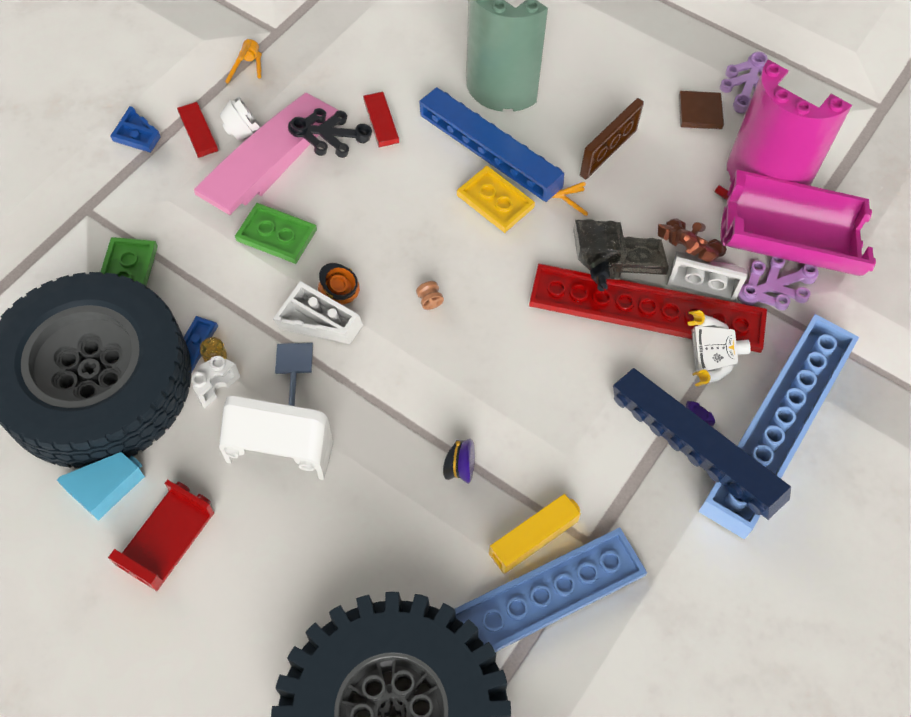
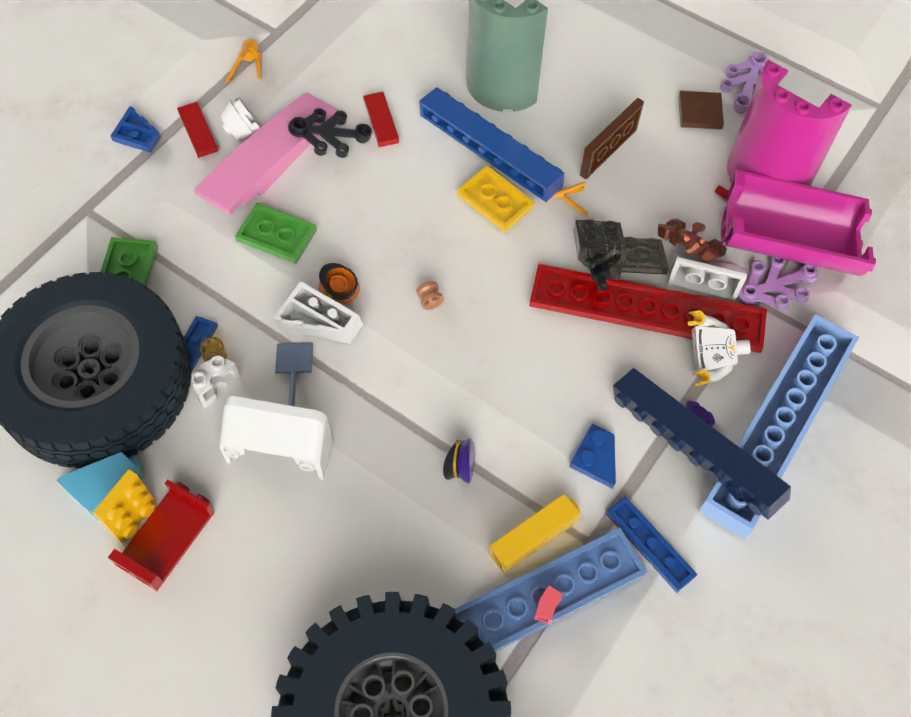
none -> yellow plate [93,469,157,544]
none -> coral piece [534,585,563,624]
none -> blue wing [569,423,616,489]
none -> blue tile [606,496,698,593]

